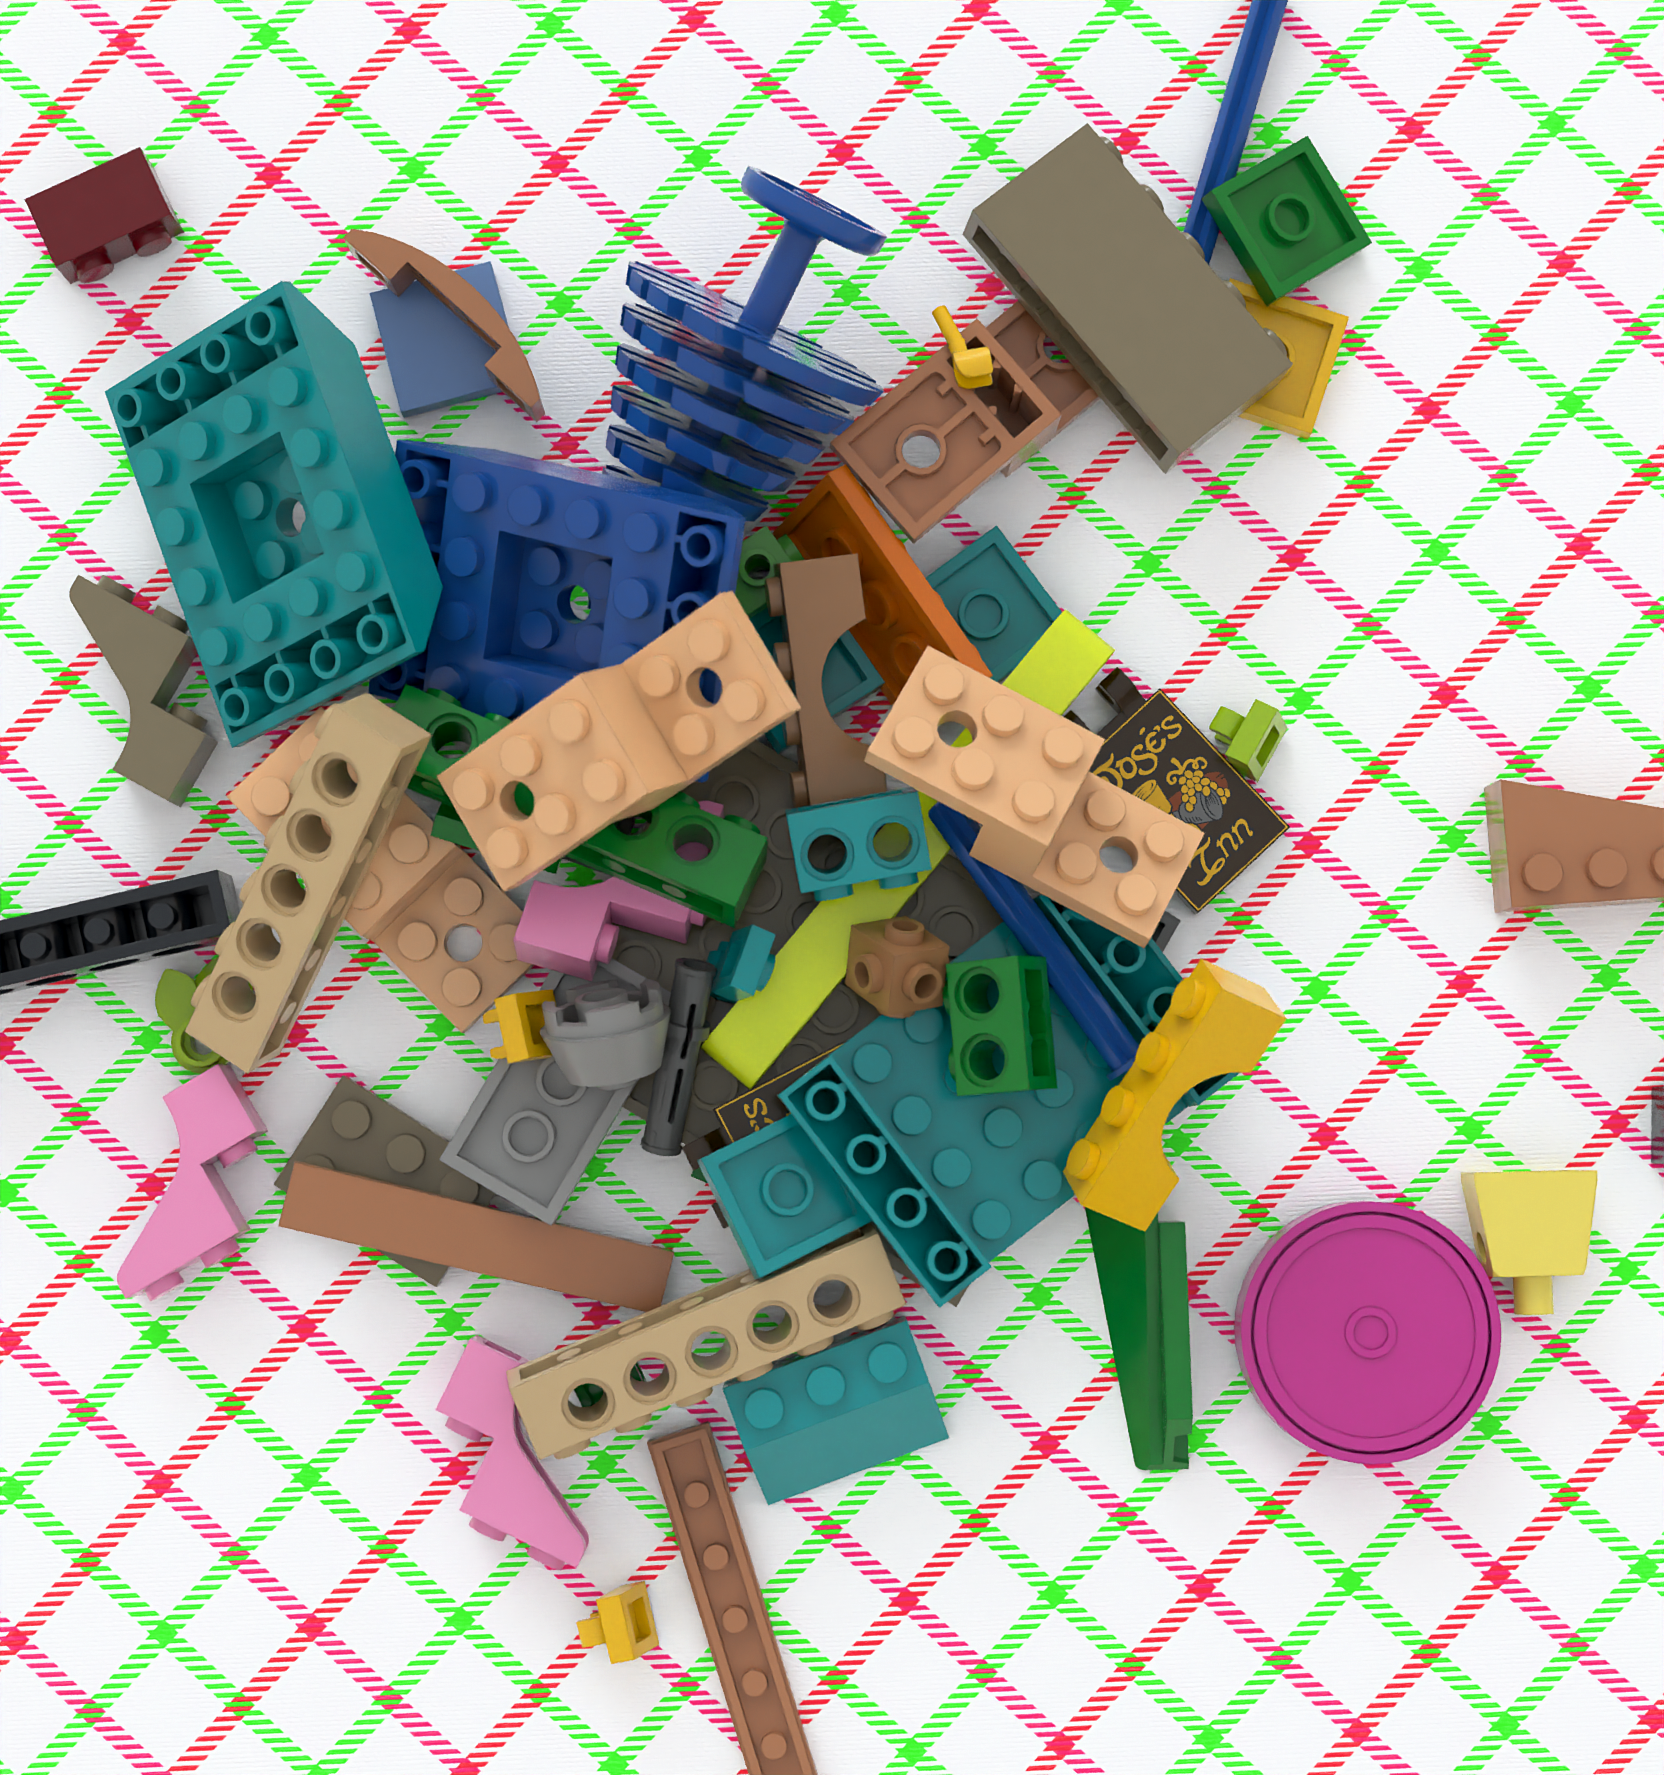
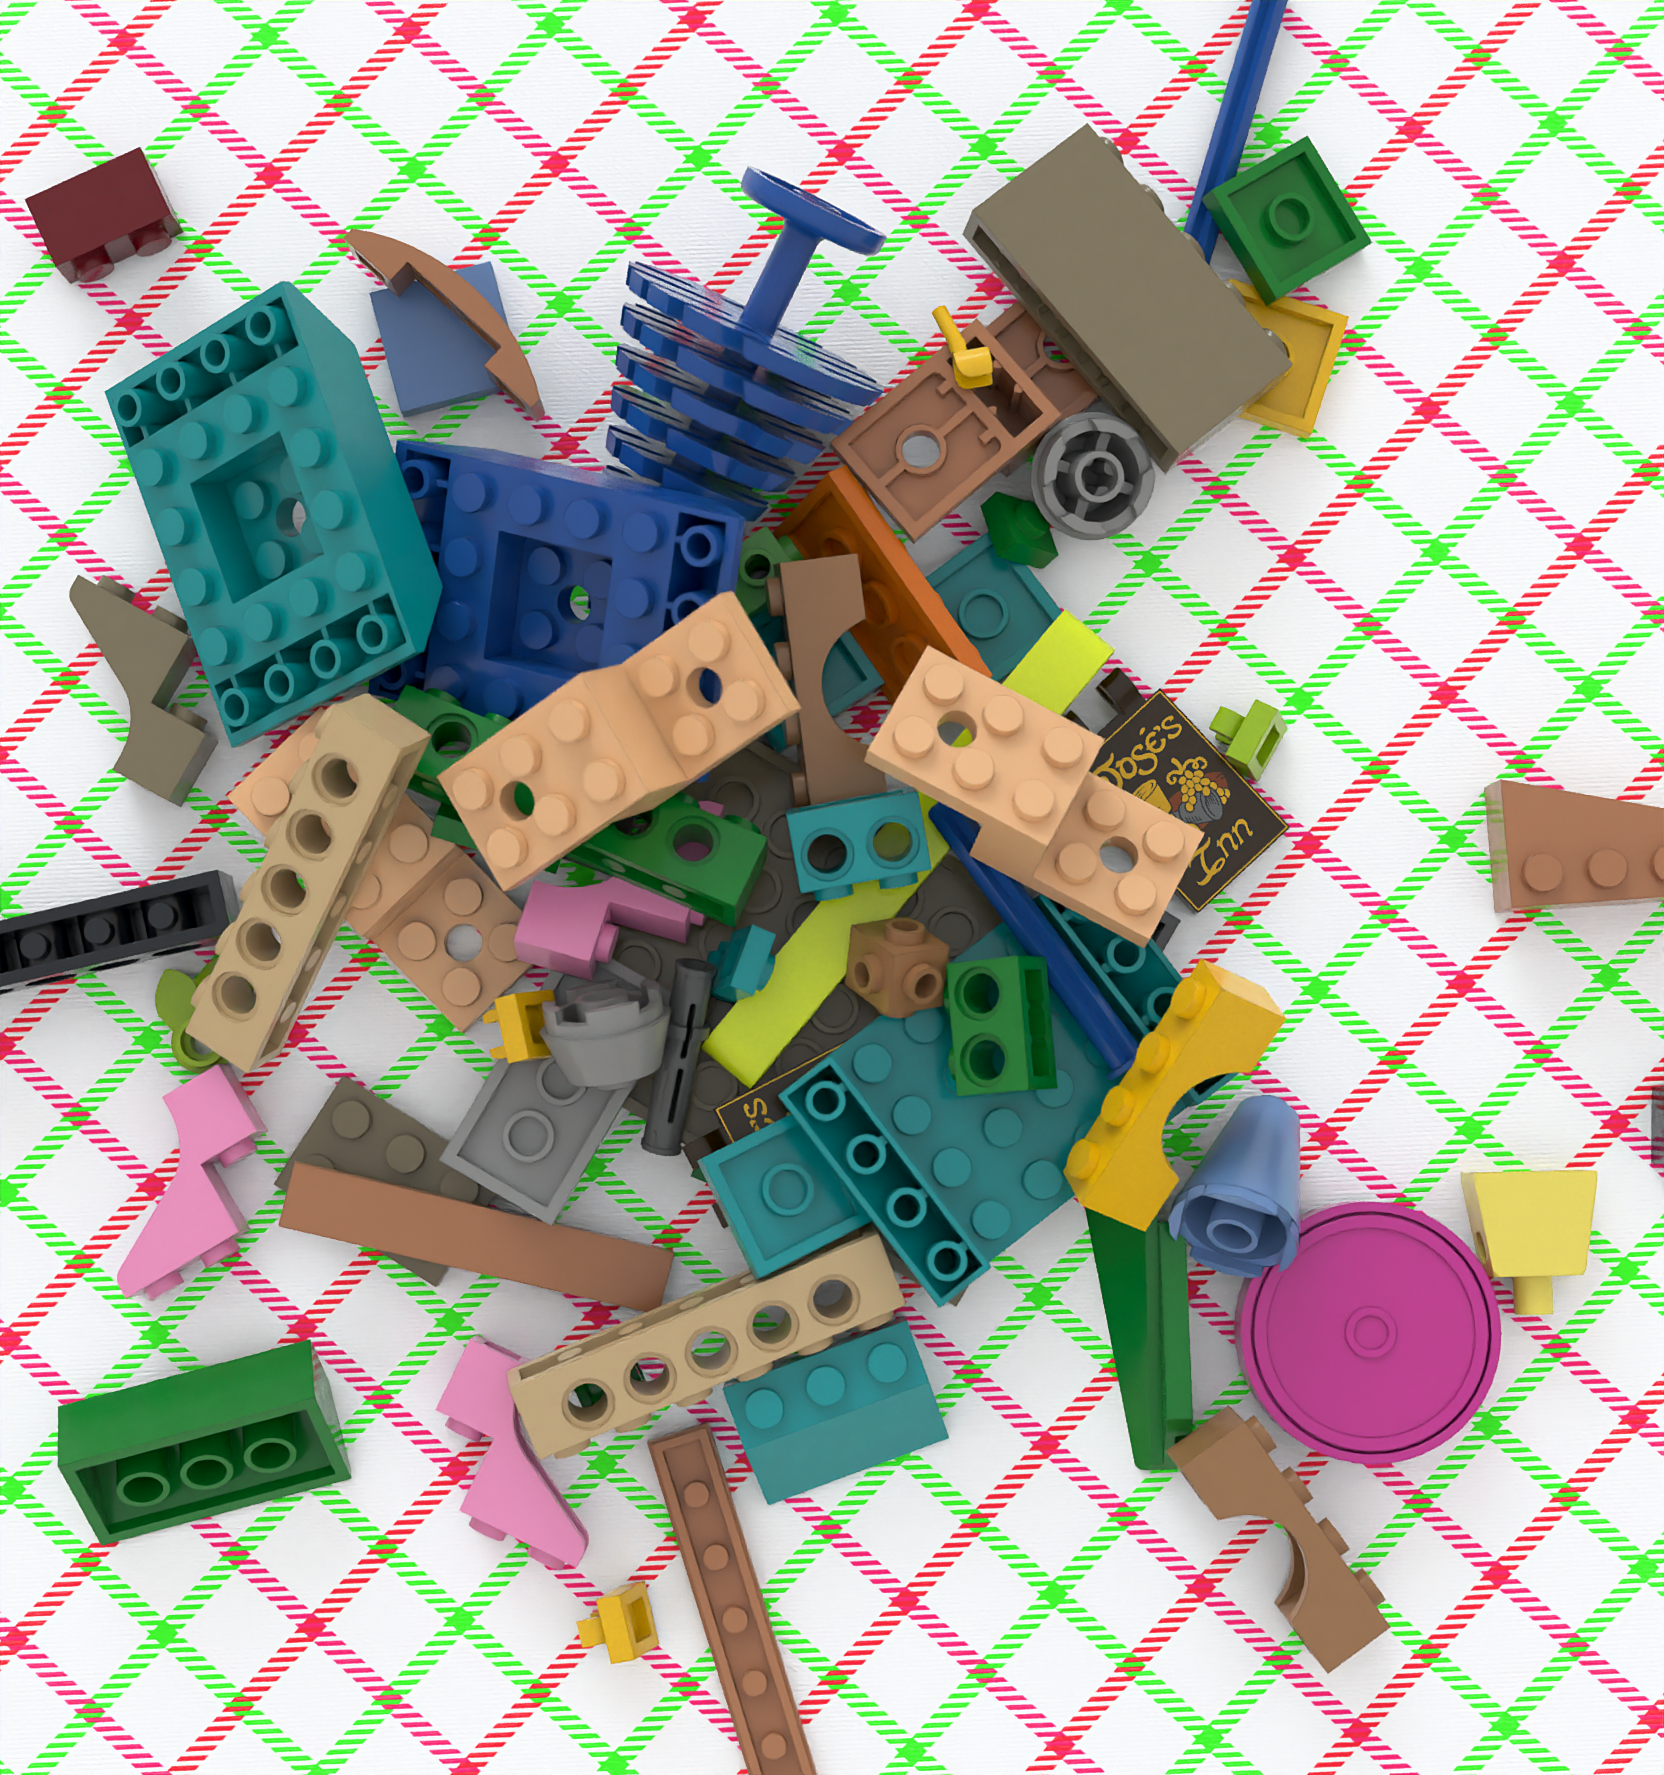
none -> green slope [57,1339,352,1546]
none -> green plate [980,491,1059,569]
none -> light grey cone [1031,412,1155,540]
none -> medium nougat arch [1166,1405,1390,1674]
none -> medium blue cone [1168,1095,1300,1278]

